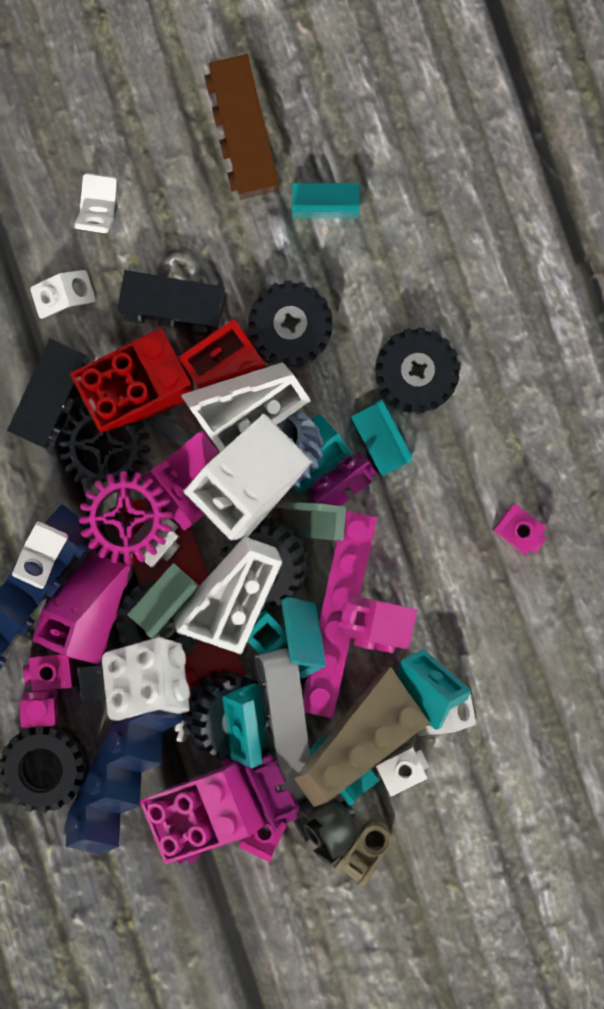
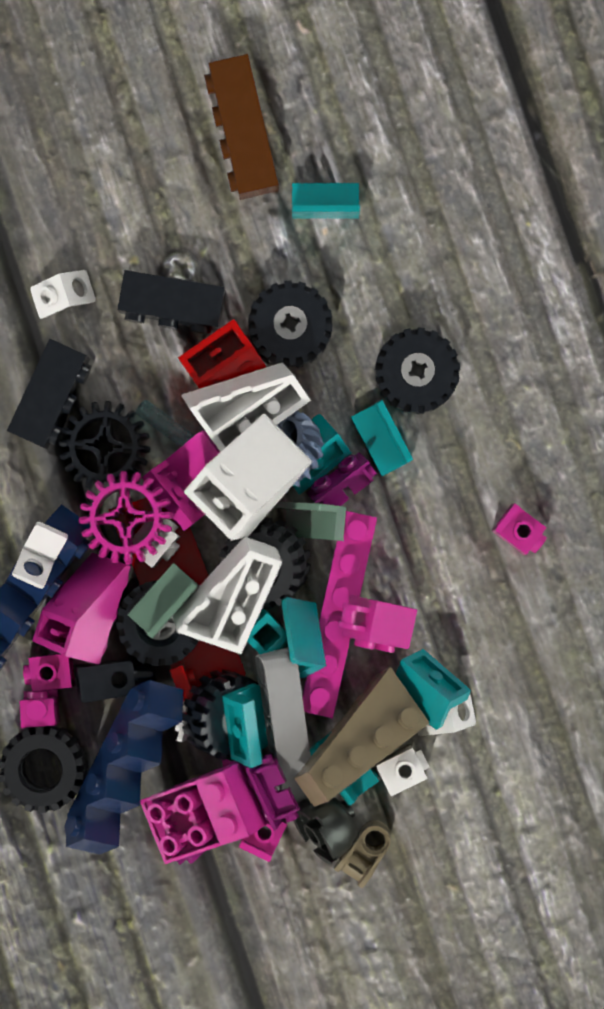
red slope [70,327,194,433] -> none
white bracket [74,173,117,233] -> none
white bracket [102,637,190,721] -> none

